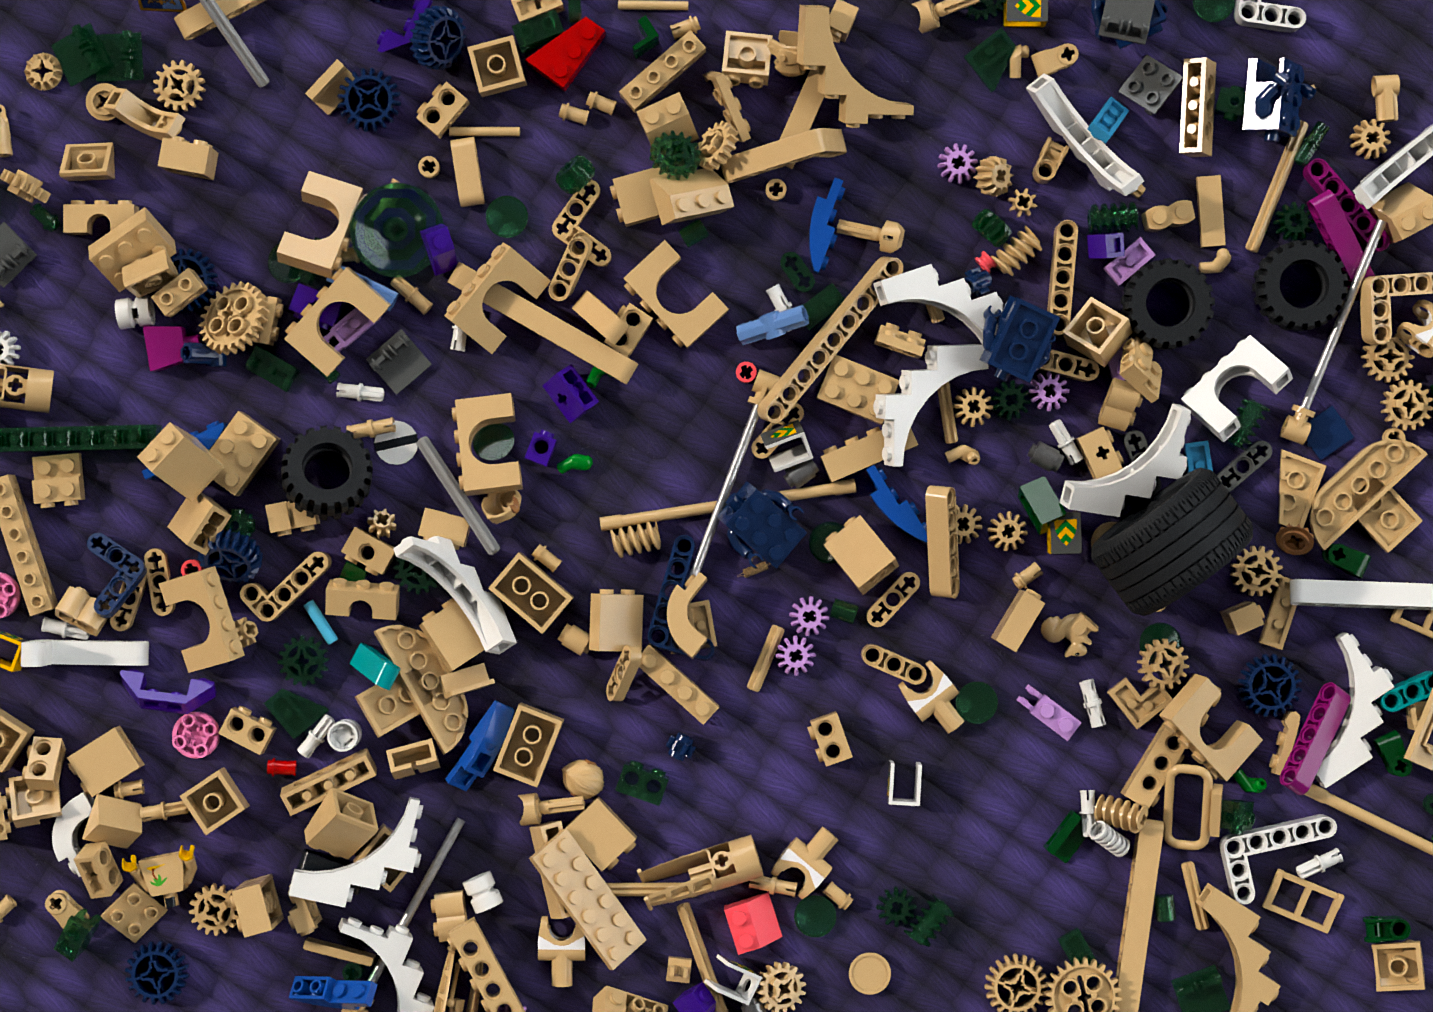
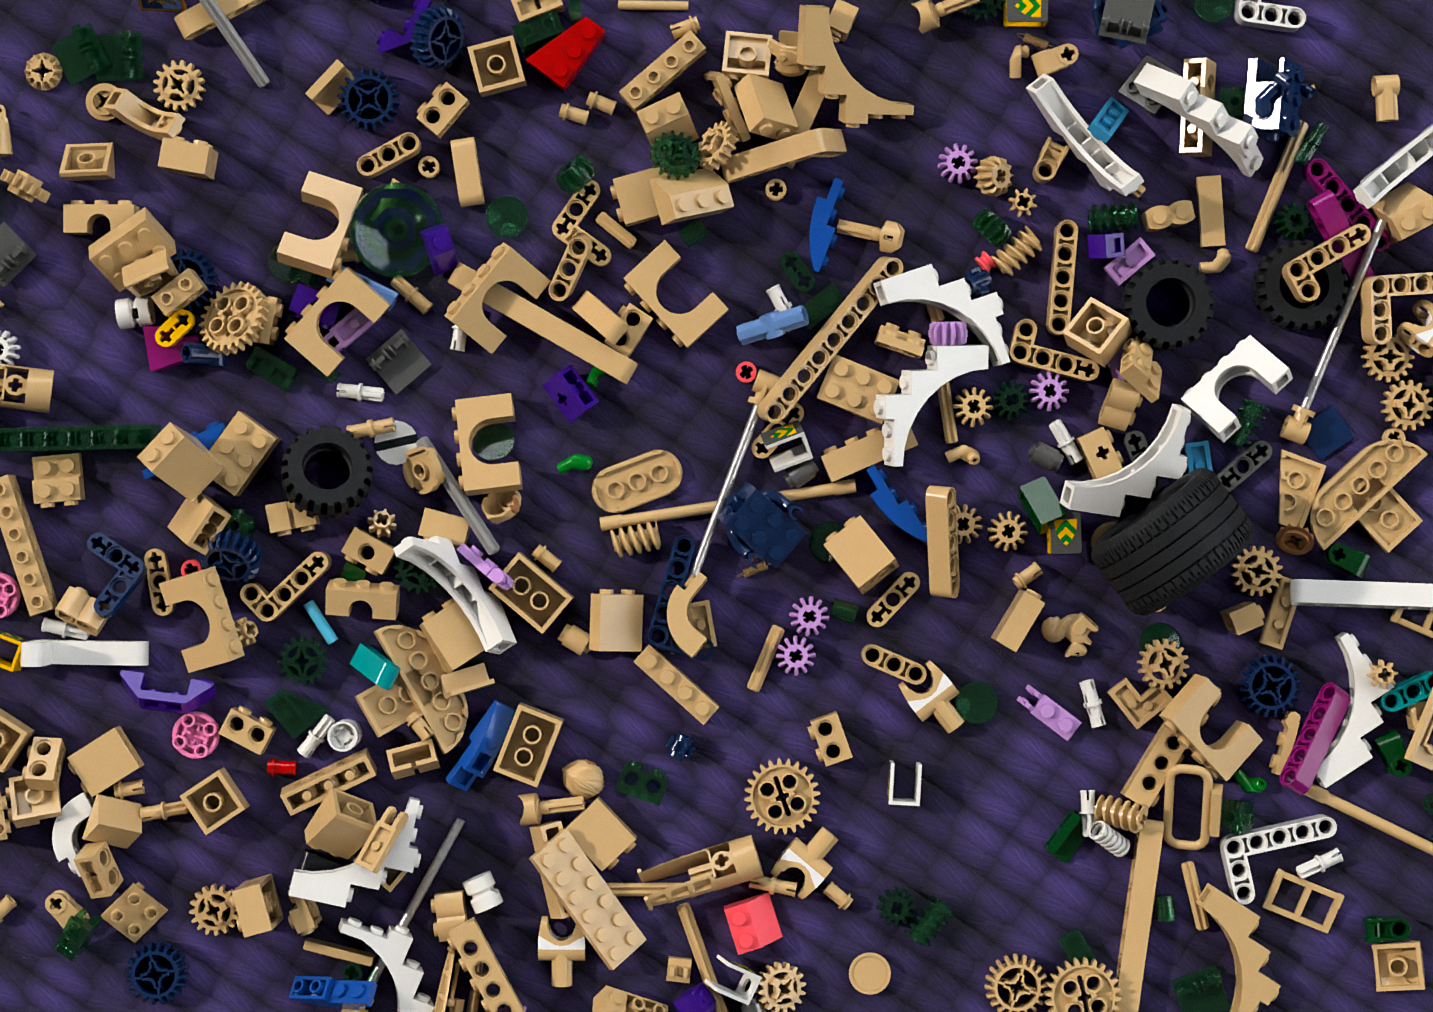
clear green pin [29,203,60,232] -> none
tan beam [110,566,148,631] -> none
tan torso [122,845,197,908] -> none
tan bar [449,127,520,136] -> none
dark purple brick [524,429,558,467] -> none
tan beam [606,645,642,701] -> none
dark green panel [632,15,660,59] -> none
clear green piece [794,895,836,937] -> none
clear green wing [964,27,1016,93] -> none
dark blue torso [980,295,1060,383] -> none
tan gear [1349,119,1391,160] -> none
none -> yellow beam [155,309,195,348]
none -> tan hinge [355,806,408,874]
none -> tan beam [357,132,422,179]
none -> tan plate [403,446,445,494]
none -> tan pin [406,711,435,742]
none -> lavender hinge [457,543,514,591]
none -> tan tile [592,450,683,513]
none -> tan axle [596,212,637,249]
none -> tan brick [734,73,799,140]
none -> tan gear [744,757,820,835]
none -> lavender gear [928,321,968,346]
none -> tan piece [1017,33,1054,50]
none -> white arch [1134,63,1264,177]
none -> tan beam [1282,224,1371,303]
none -> tan gear [1366,659,1398,689]

